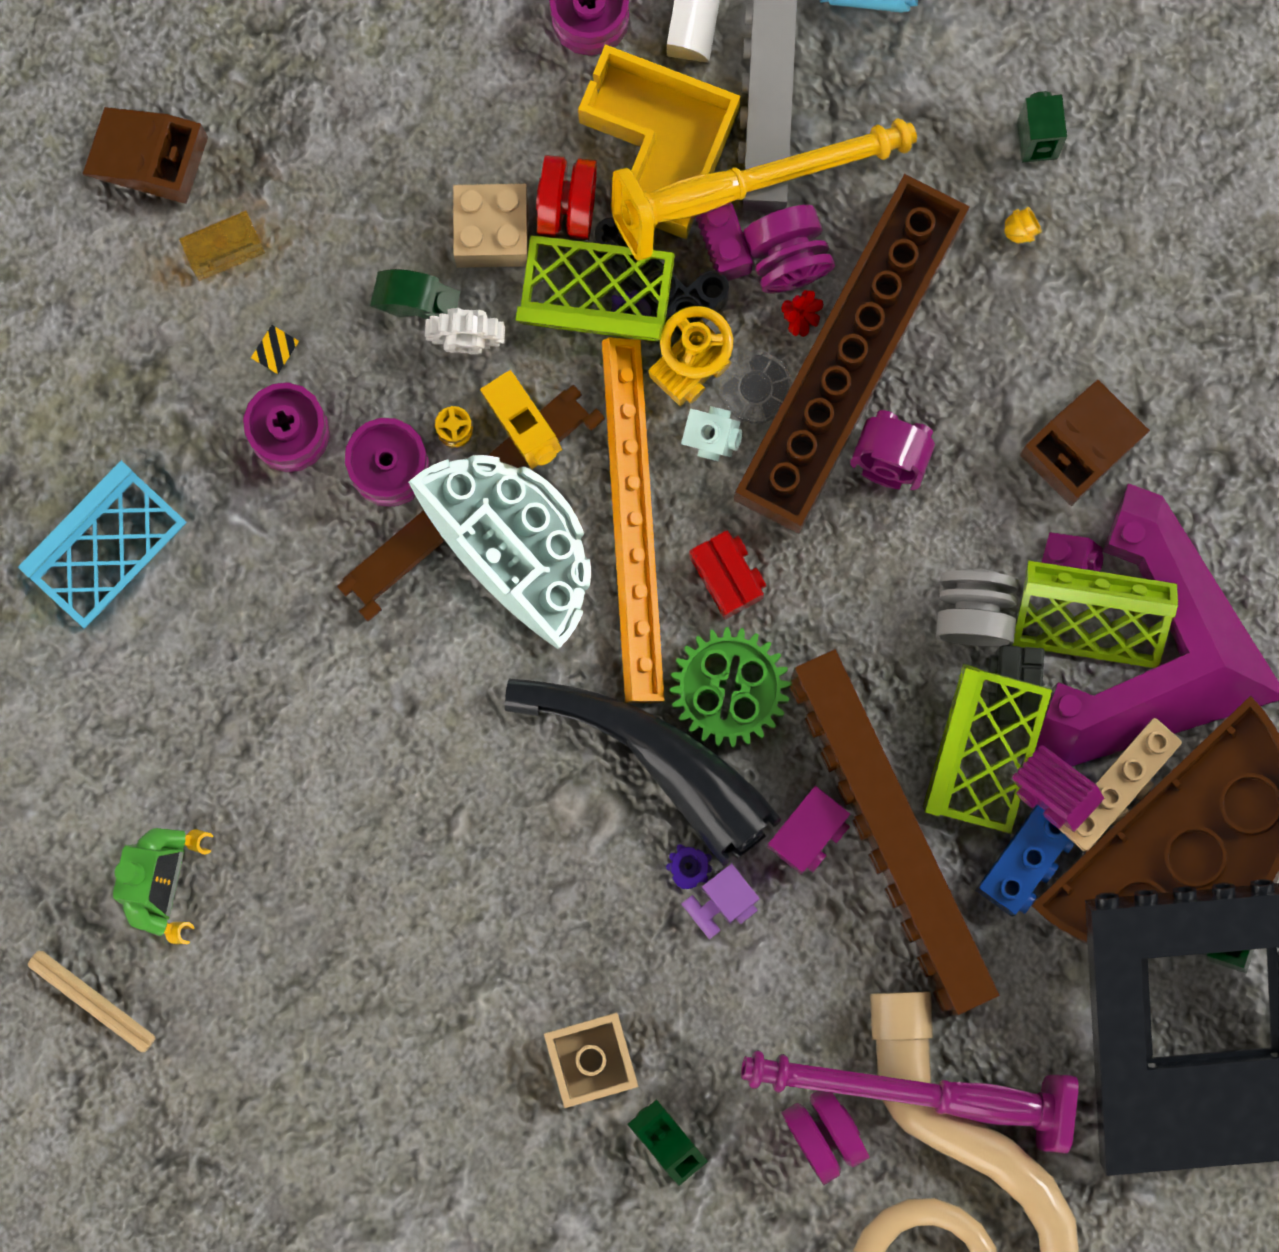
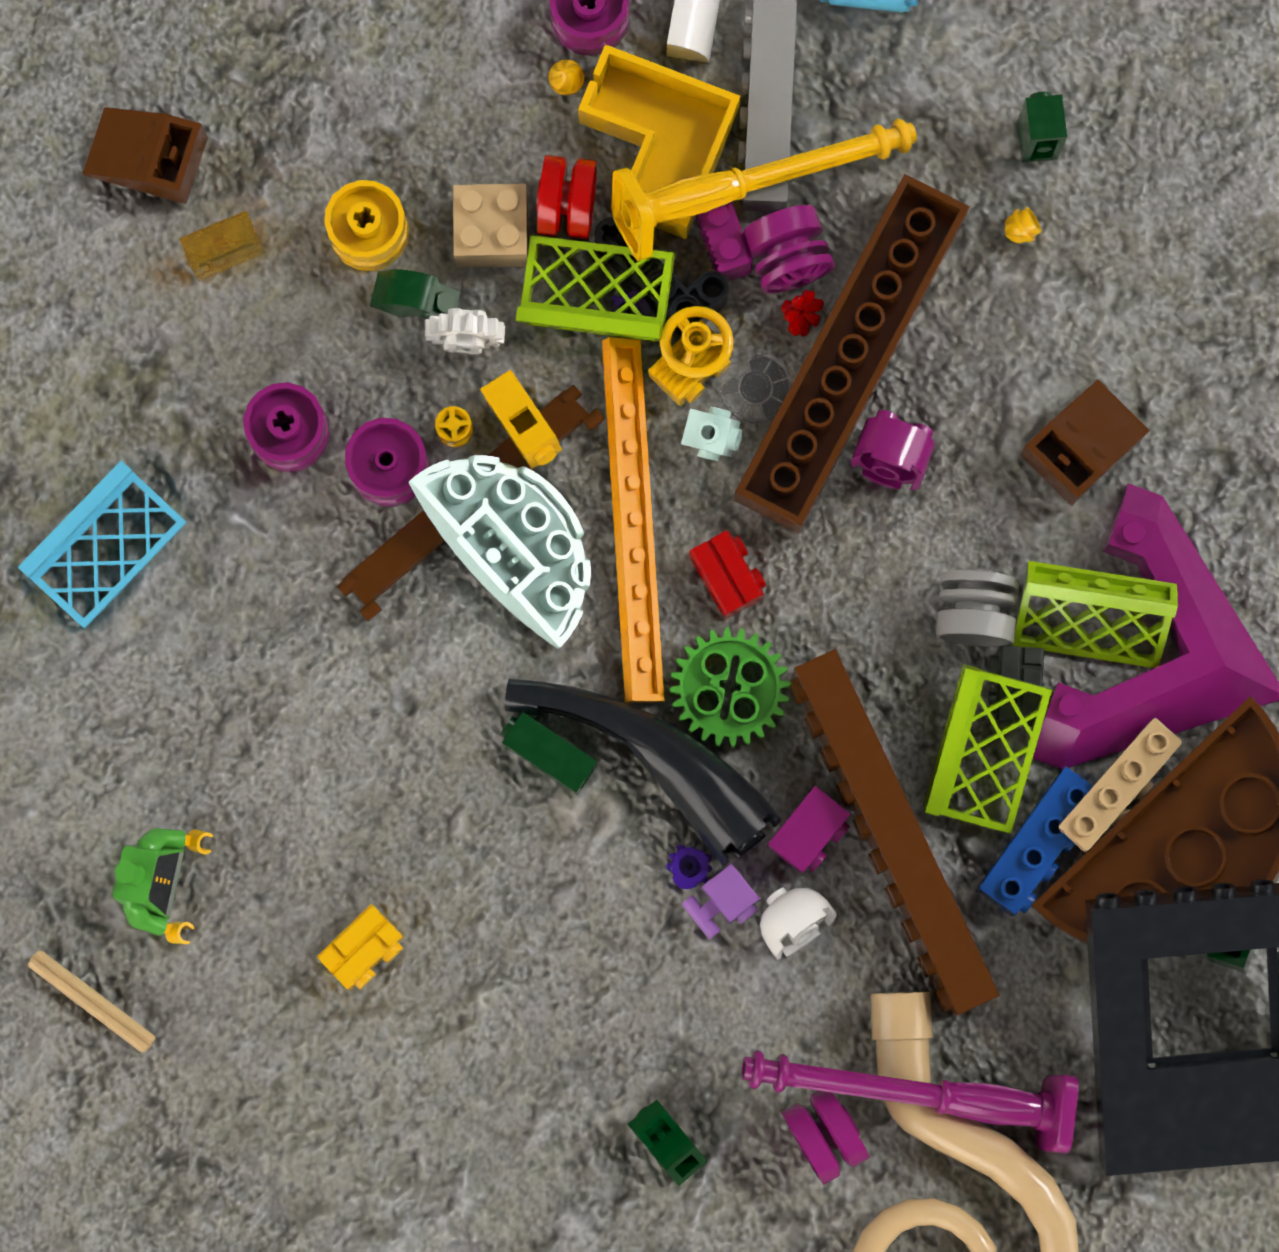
sticker [251,325,299,374] -> none
tan brick [544,1013,639,1108] -> none
magenta brick [1012,745,1105,832] -> none
magenta bracket [1041,532,1104,572] -> none
none -> yellow brick [316,904,405,990]
none -> yellow wheel [324,180,409,271]
none -> dark green brick [501,712,598,796]
none -> yellow plate [548,60,584,96]
none -> white cylinder [760,887,837,960]

